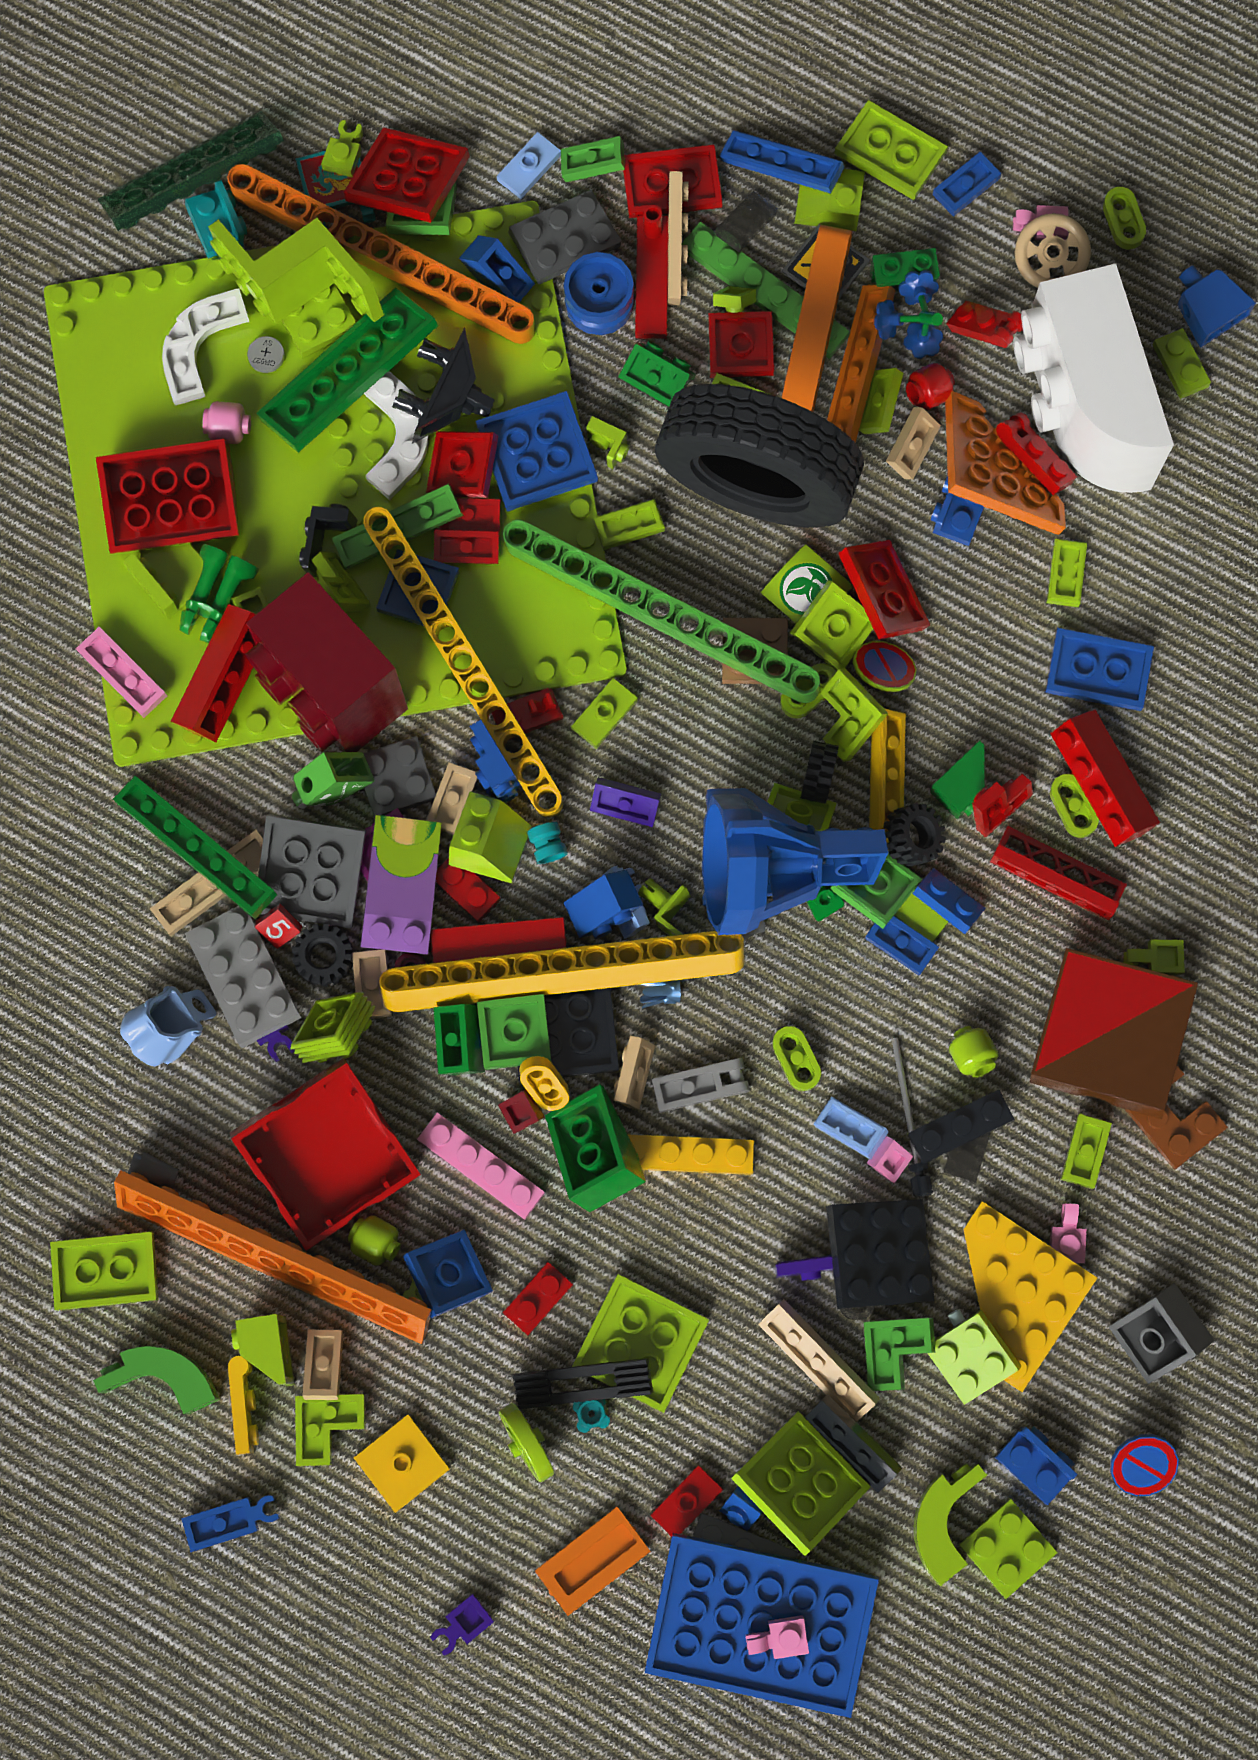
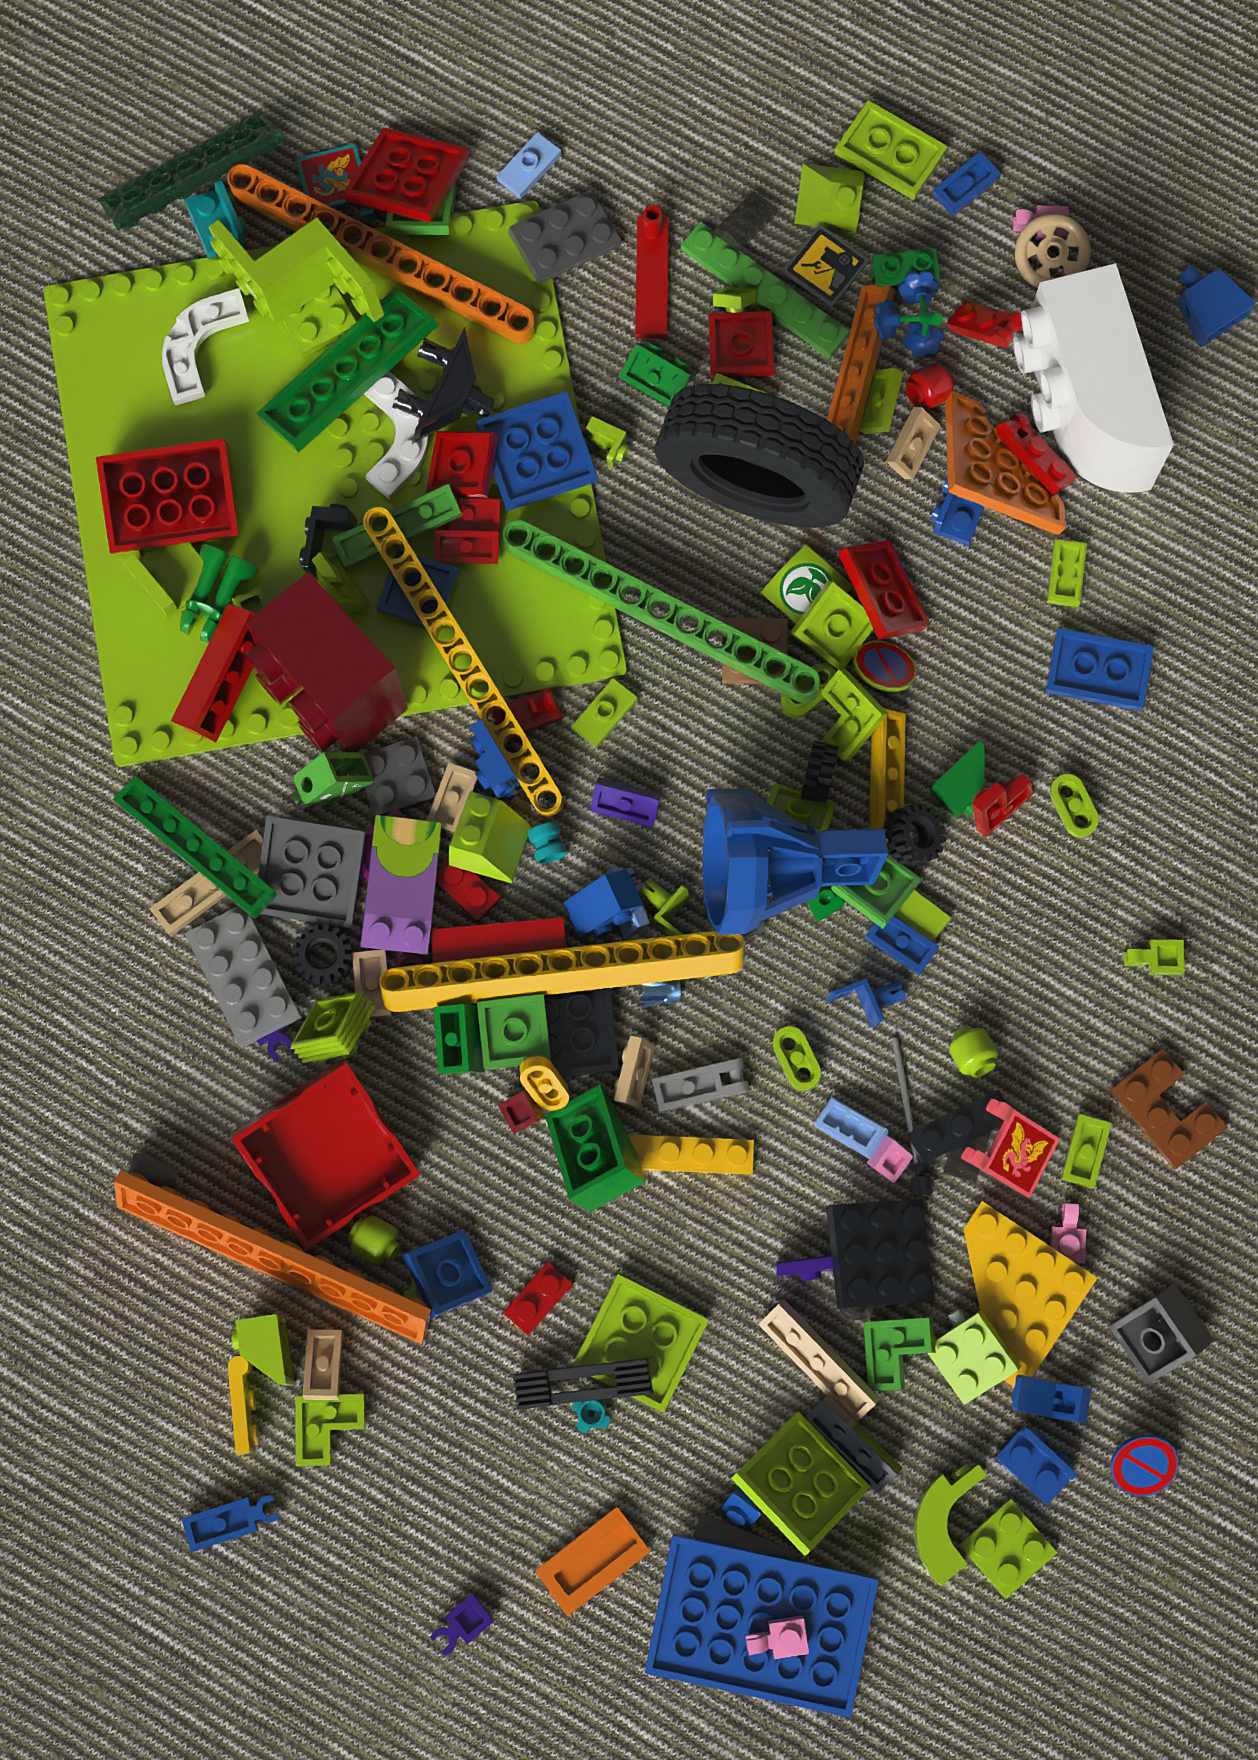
lime plate [50,1231,159,1311] -> none
bright pink plate [76,627,167,718] -> none
bright green arch [93,1346,220,1414] -> none
light blue piece [120,986,216,1067] -> none
bright pink head [203,401,251,444] -> none
light grey piece [247,336,285,373] -> none
red tile [254,904,303,949] -> none
lime plate [321,120,363,177] -> none
yellow plate [354,1414,450,1513] -> none
bright pink plate [417,1112,545,1220] -> none
blue slope [459,235,535,303] -> none
lime wheel [499,1403,554,1483] -> none
bright green plate [561,136,625,182] -> none
blue wheel [564,252,634,335] -> none
lime plate [594,499,665,550] -> none
red plate [623,144,722,219] -> none
red plate [650,1465,723,1537] -> none
tan plate [667,171,688,305] -> none
blue tile [719,130,845,194] -> none
orange beam [782,225,852,412] -> none
blue plate [912,868,986,934] -> none
red fence [990,826,1127,921] -> none
tile [1030,948,1198,1119] -> none
red brick [1050,710,1160,847] -> none
lime plate [1103,187,1146,250] -> none
lime plate [1152,328,1211,399] -> none
none -> blue bracket [825,979,906,1028]
none -> flag [961,1098,1060,1198]
none -> blue bracket [1012,1375,1092,1424]

